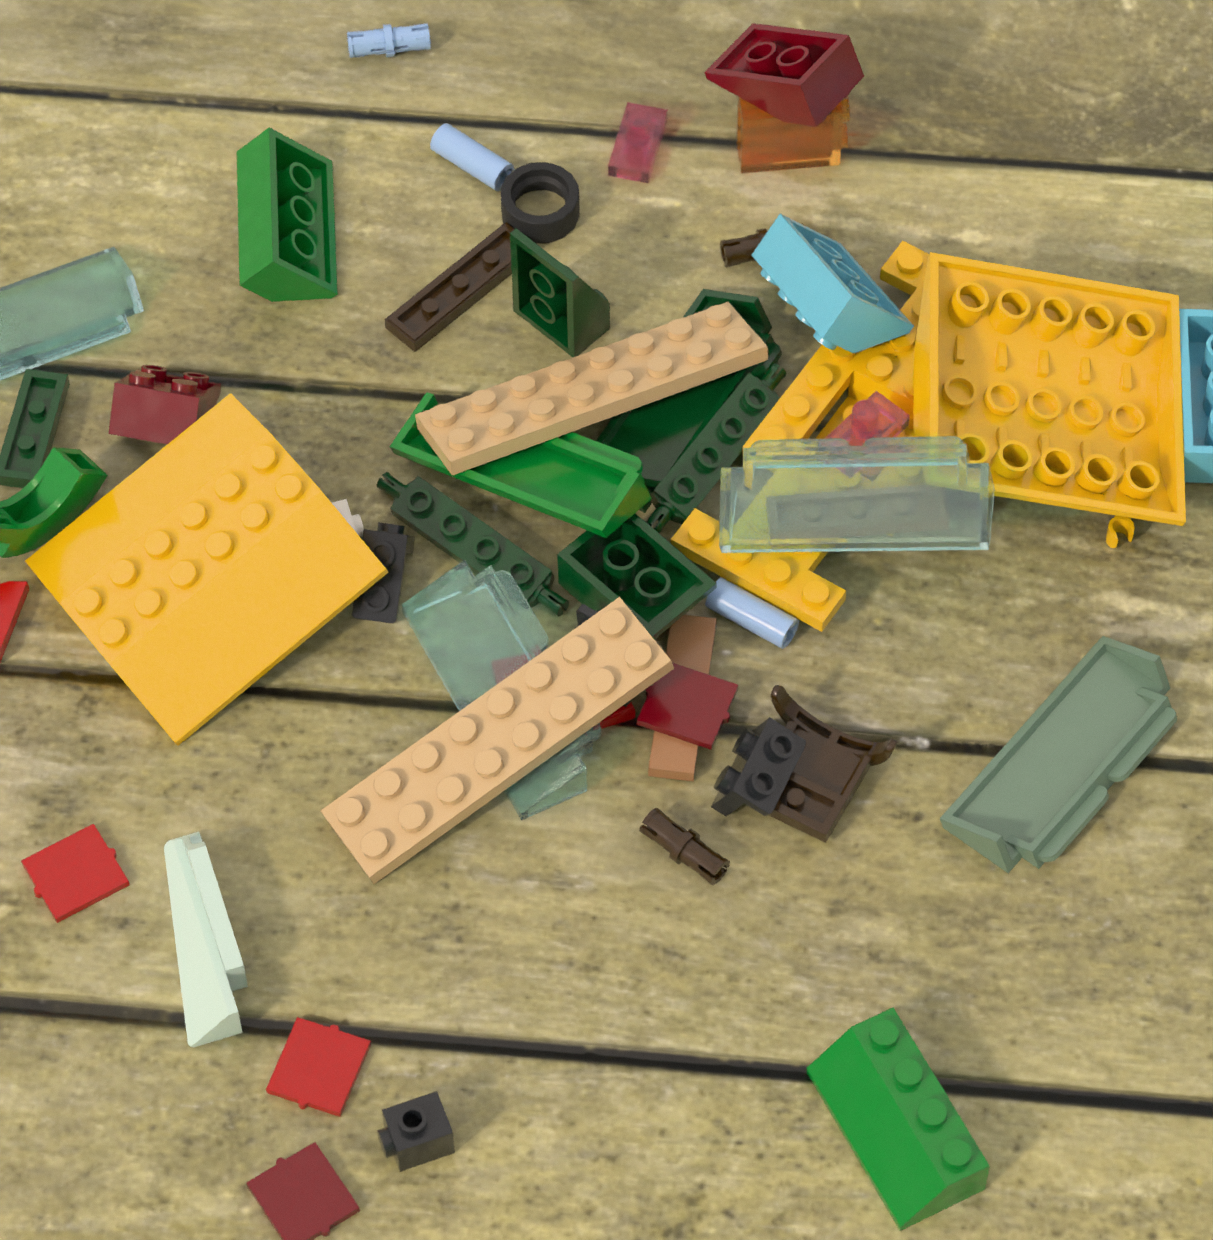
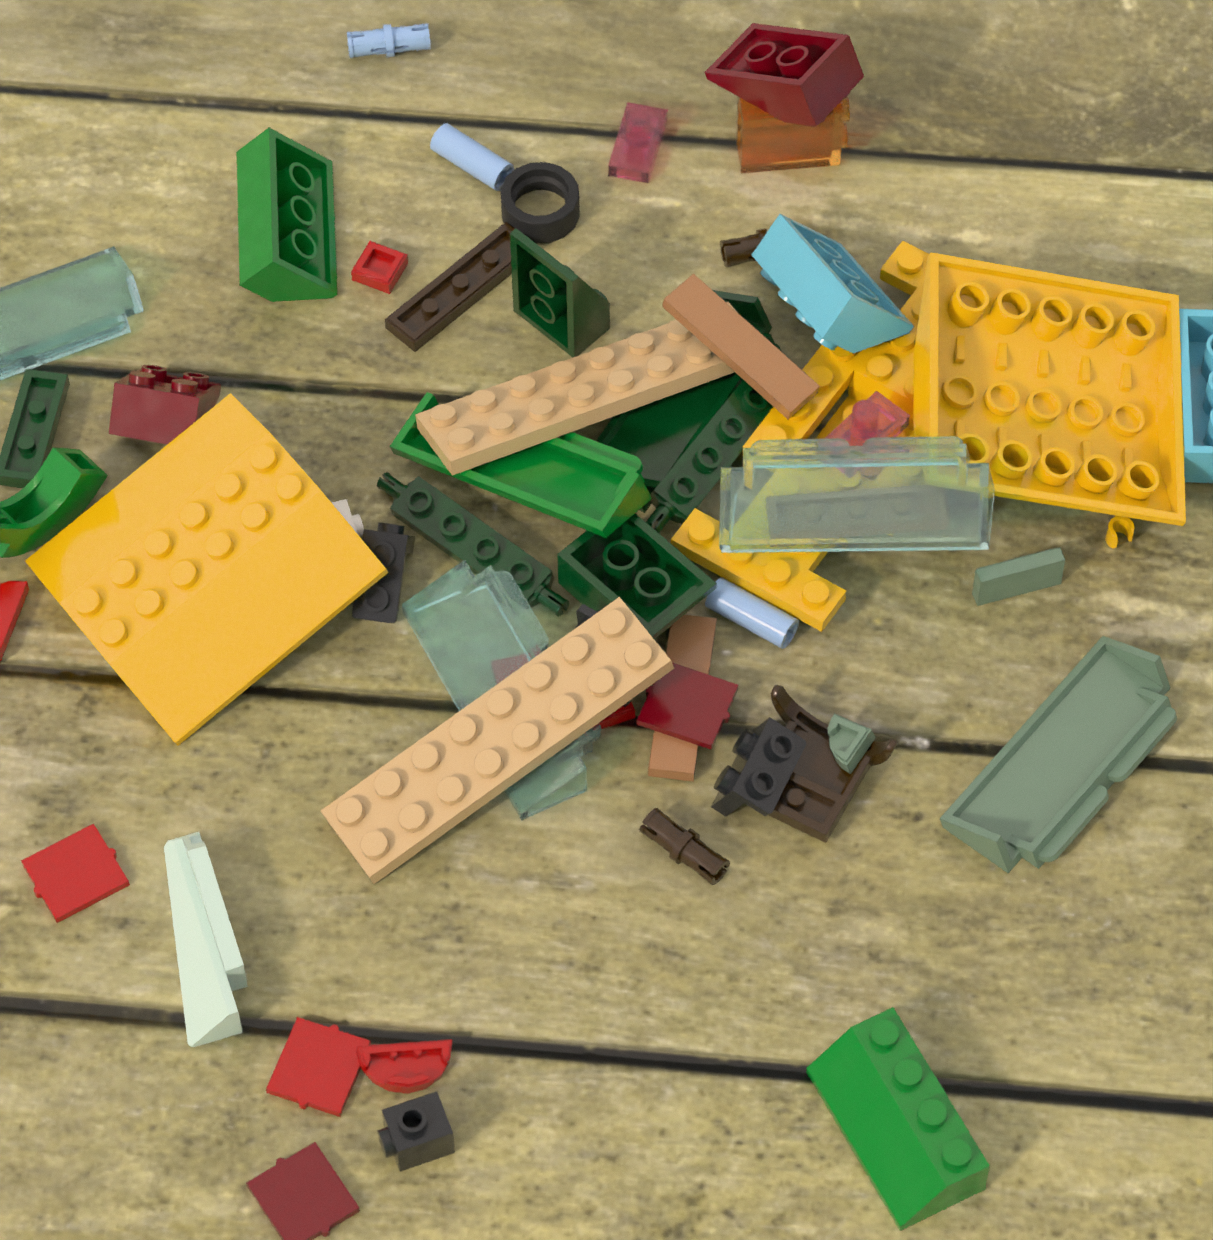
none -> red tile [351,241,408,294]
none -> red tile [356,1039,452,1094]
none -> medium nougat tile [662,273,820,419]
none -> sand green tile [828,713,875,774]
none -> sand green tile [972,547,1065,606]

